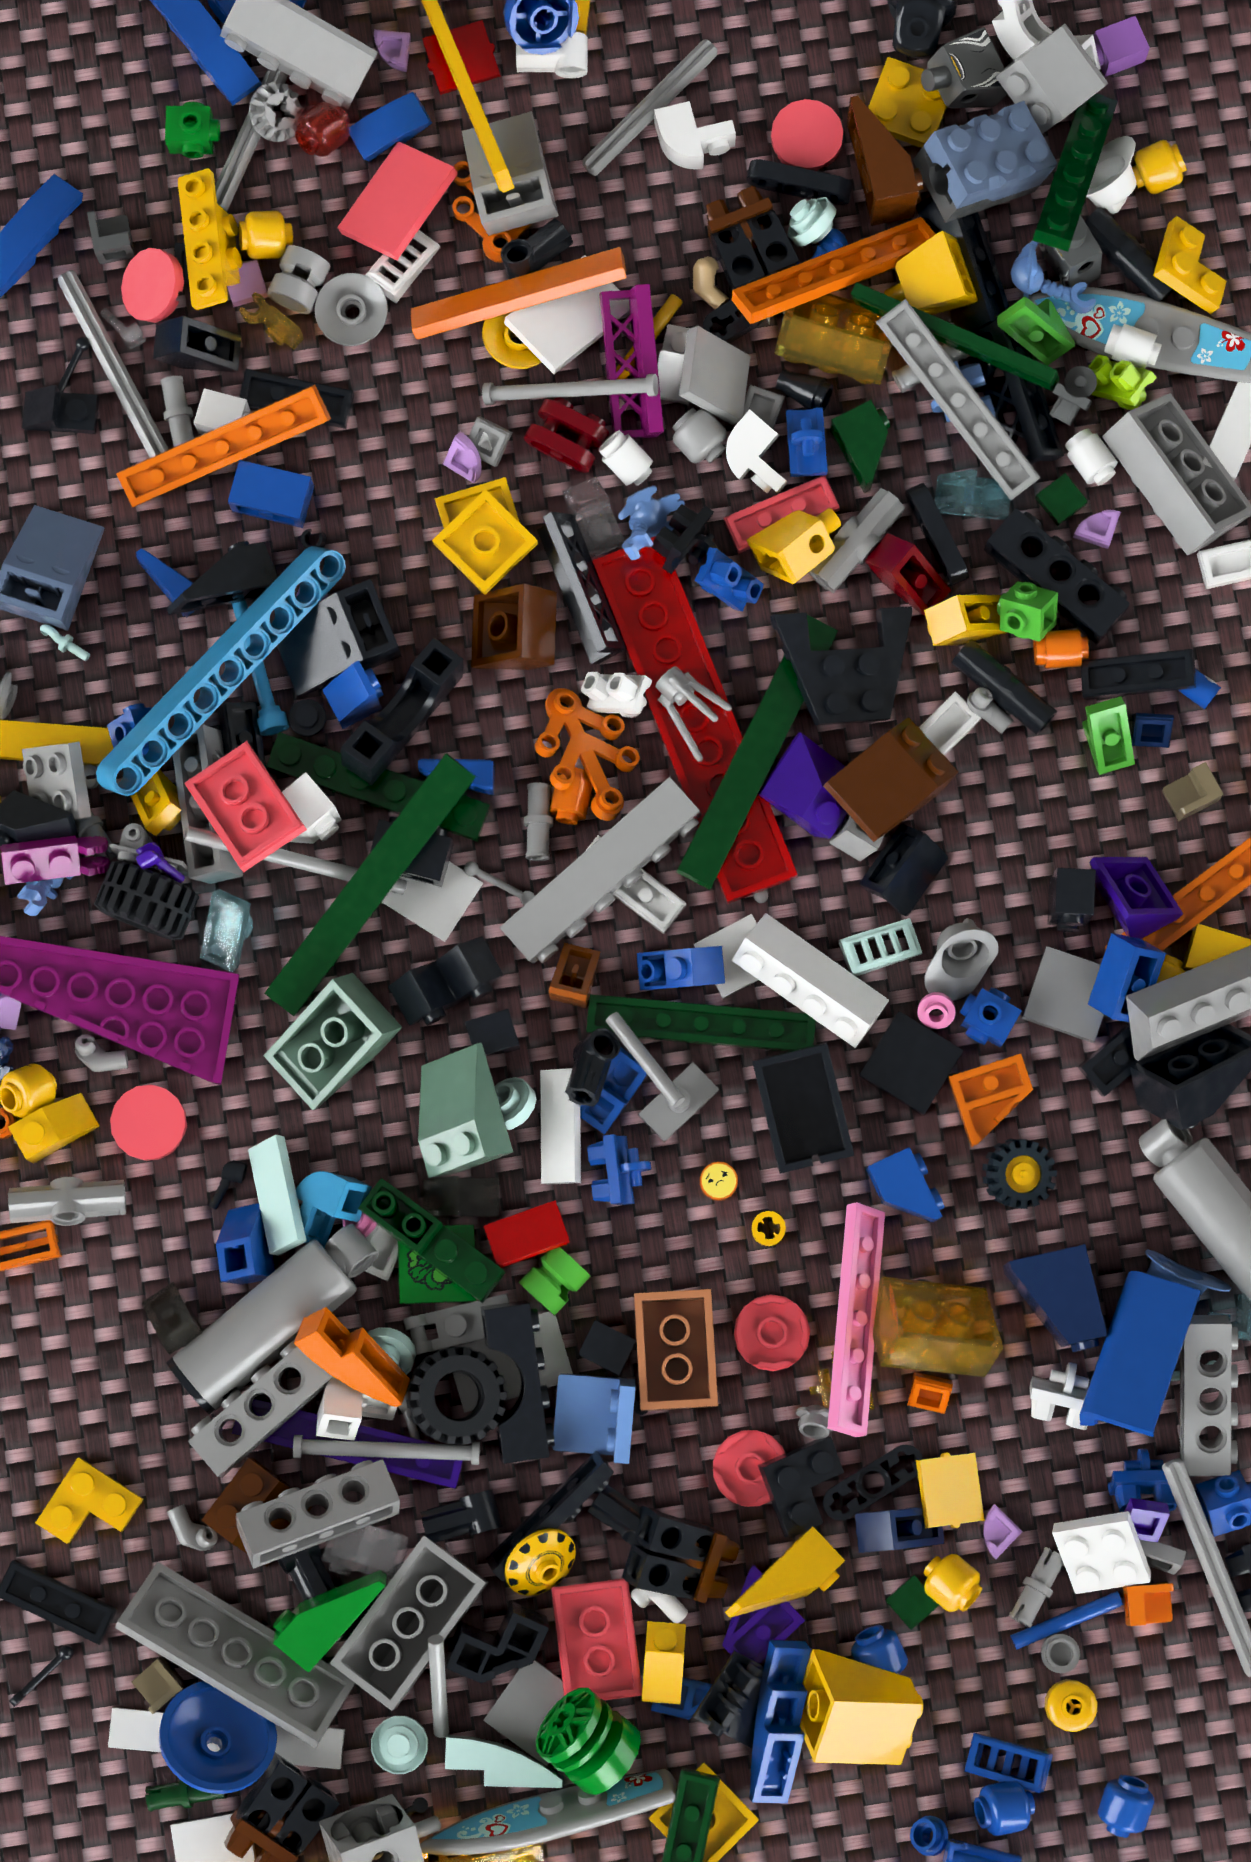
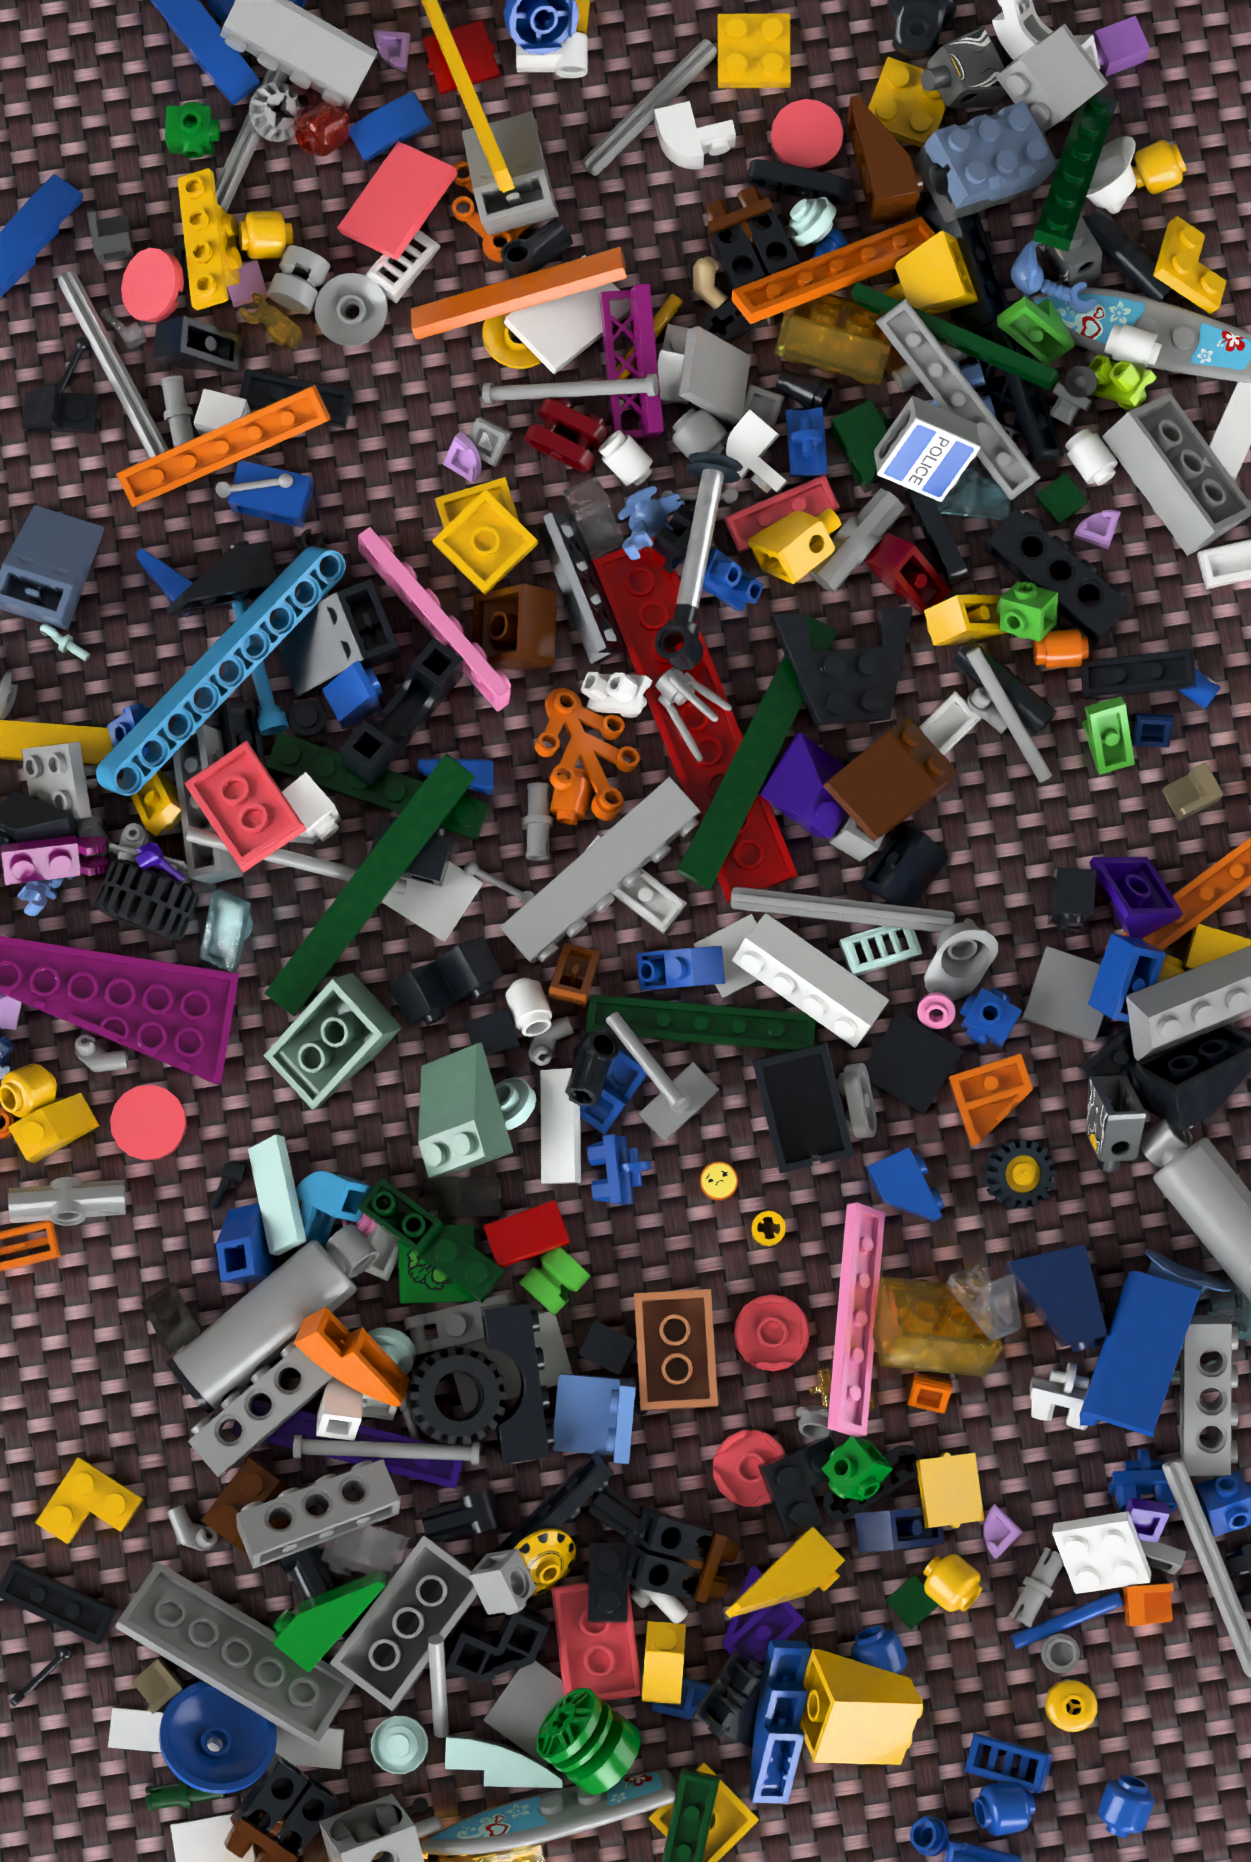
none -> light grey hinge [215,473,293,498]
none -> bright pink plate [358,527,511,712]
none -> light grey brick [469,1548,536,1615]
none -> white brick [505,978,552,1037]
none -> light grey arm [528,1016,574,1066]
none -> black plate [588,1543,628,1623]
none -> piece [655,452,743,670]
none -> light grey hinge [661,488,738,504]
none -> yellow plate [717,13,791,88]
none -> light grey axle [730,887,955,933]
none -> green brick [821,1436,893,1502]
none -> light grey plate [839,1063,877,1139]
none -> piece [874,396,981,502]
none -> clear slope [945,1265,1021,1341]
none -> light grey bar [966,647,1052,783]
none -> dark grey torso [1086,1075,1146,1172]

